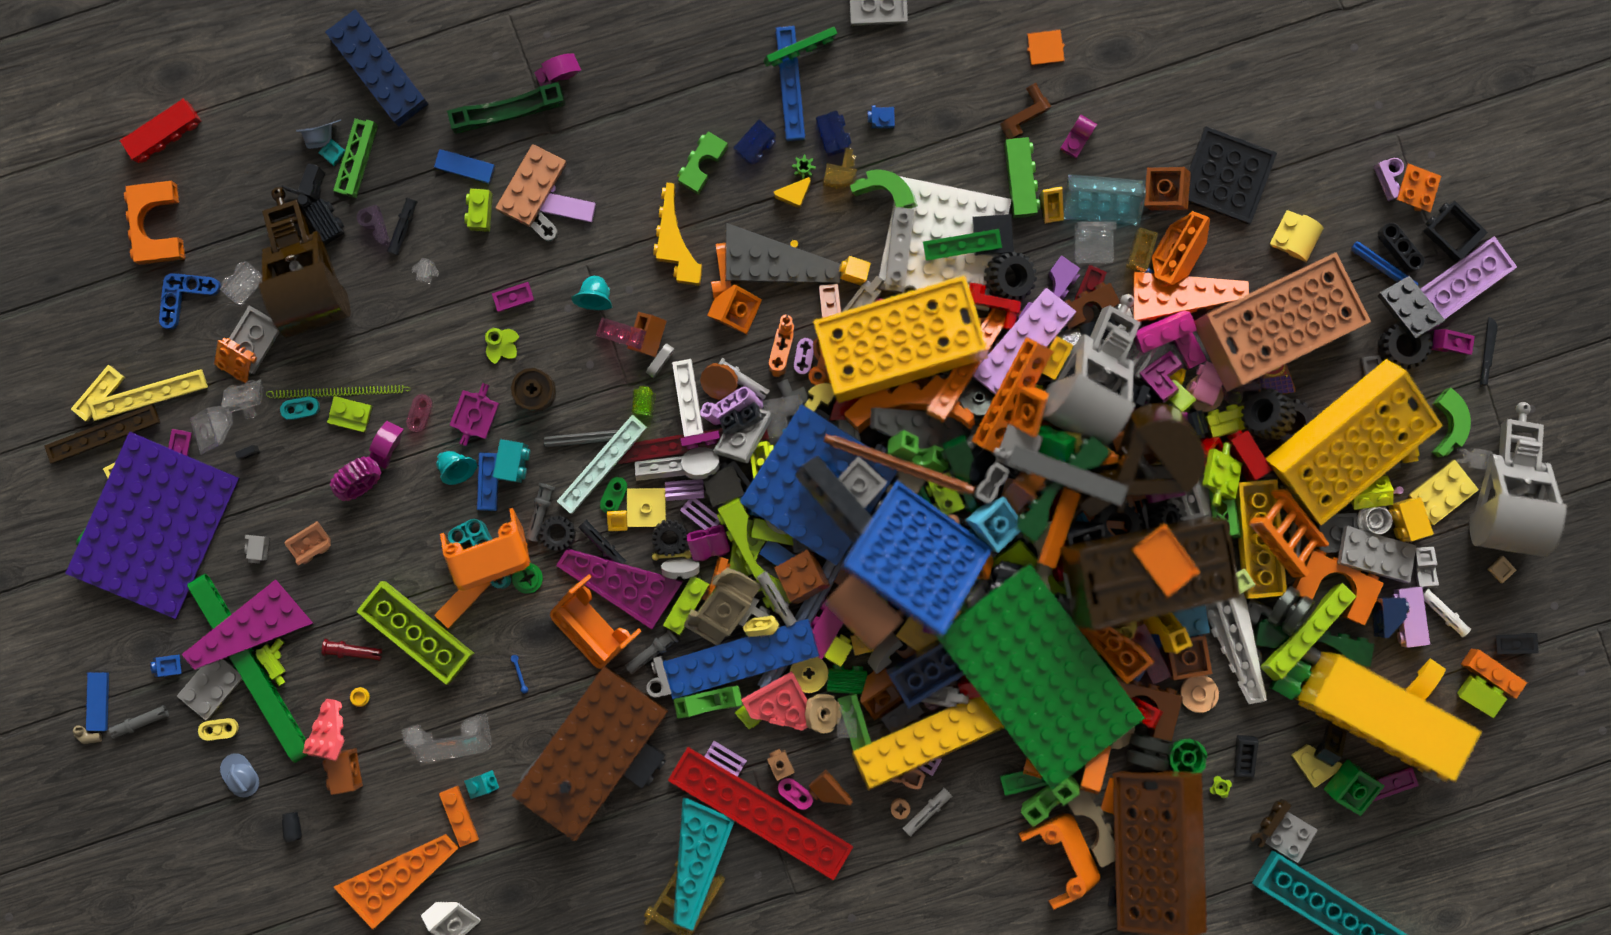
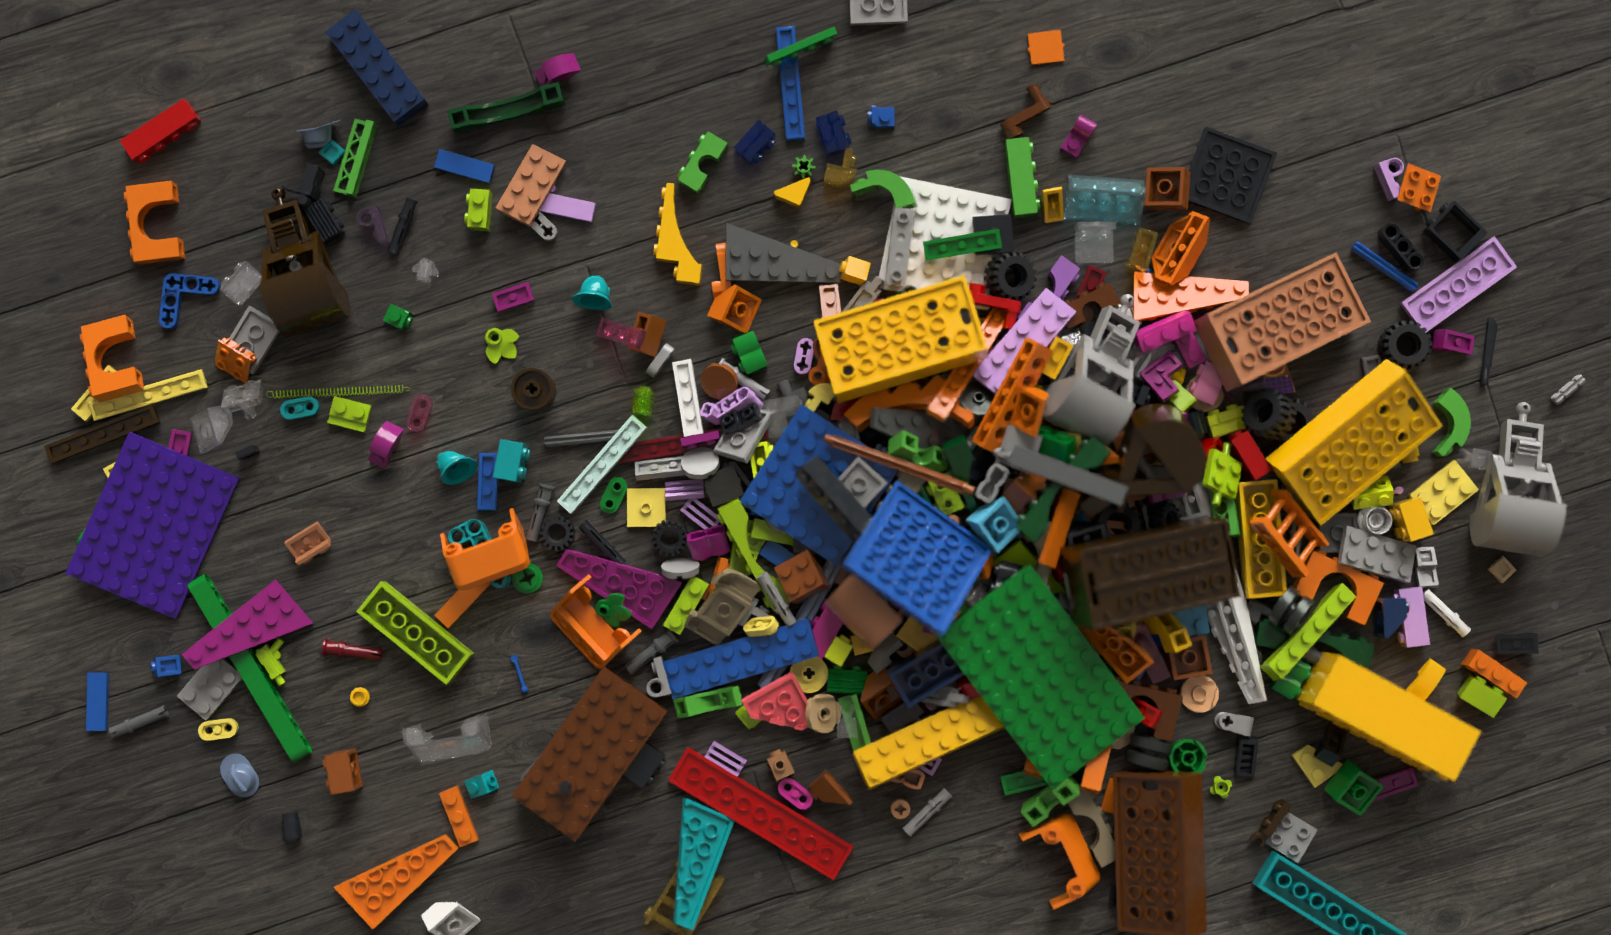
dark tan arm [73,725,102,744] -> none
light grey brick [244,535,270,564] -> none
coral plate [303,699,344,761] -> none
magenta gear [330,457,381,501] -> none
magenta plate [449,383,500,446] -> none
yellow tile [607,511,628,531] -> none
light yellow hinge [652,551,692,561] -> none
orange beam [769,315,794,377] -> none
orange piece [1133,524,1199,597] -> none
yellowish green tile [1237,568,1255,594] -> none
light yellow brick [1270,210,1324,262] -> none
plate [1378,276,1445,341] -> none
none -> orange arch [80,315,144,402]
none -> green bracket [383,304,413,331]
none -> green plate [595,593,633,628]
none -> green brick [731,331,768,376]
none -> light grey piece [1214,712,1254,737]
none -> light grey axle [1551,374,1586,405]

